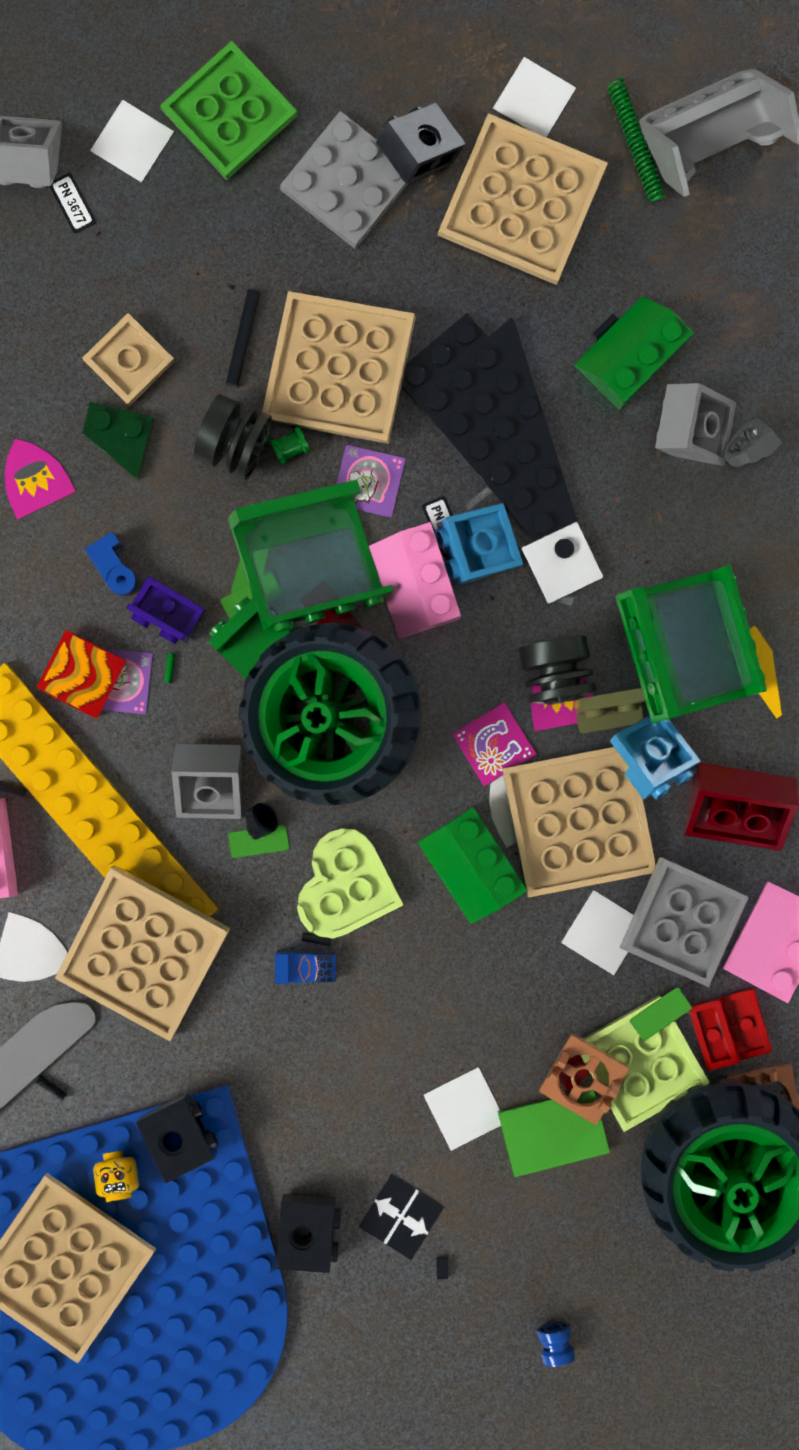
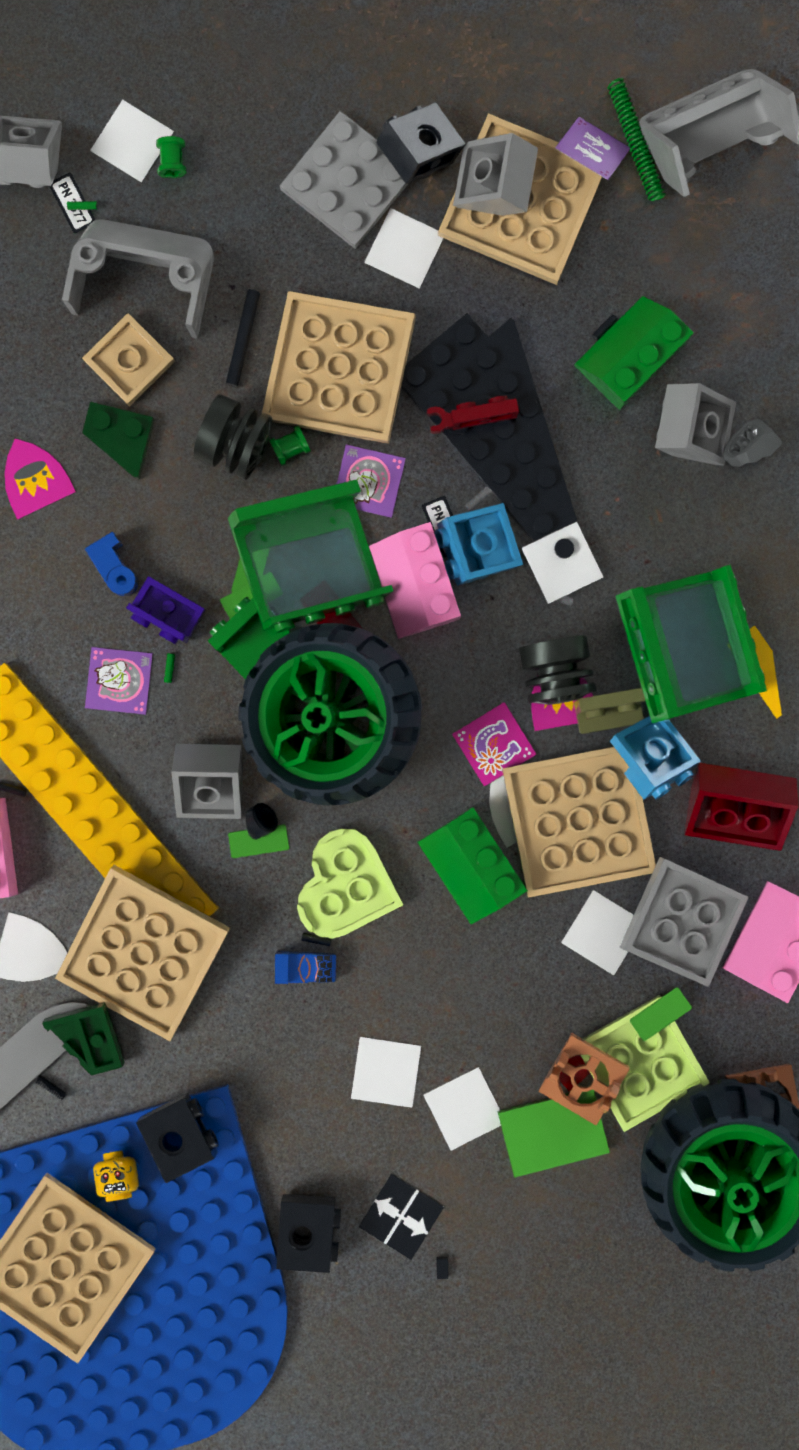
slope [36,629,126,719] -> none
bright green plate [160,41,298,180] -> none
white sticker [493,57,576,137] -> none
blue wheel [537,1322,575,1367] -> none
red slope [689,987,773,1071] -> none
none -> dark green wing [42,1002,125,1076]
none -> light grey windscreen [62,219,214,339]
none -> green piece [67,201,97,210]
none -> green bush [156,136,187,178]
none -> white sticker [351,1037,421,1108]
none -> white sticker [364,208,443,289]
none -> dark red plate [427,396,519,434]
none -> light grey slope [453,133,538,216]
none -> medium lavender sticker [555,117,630,180]

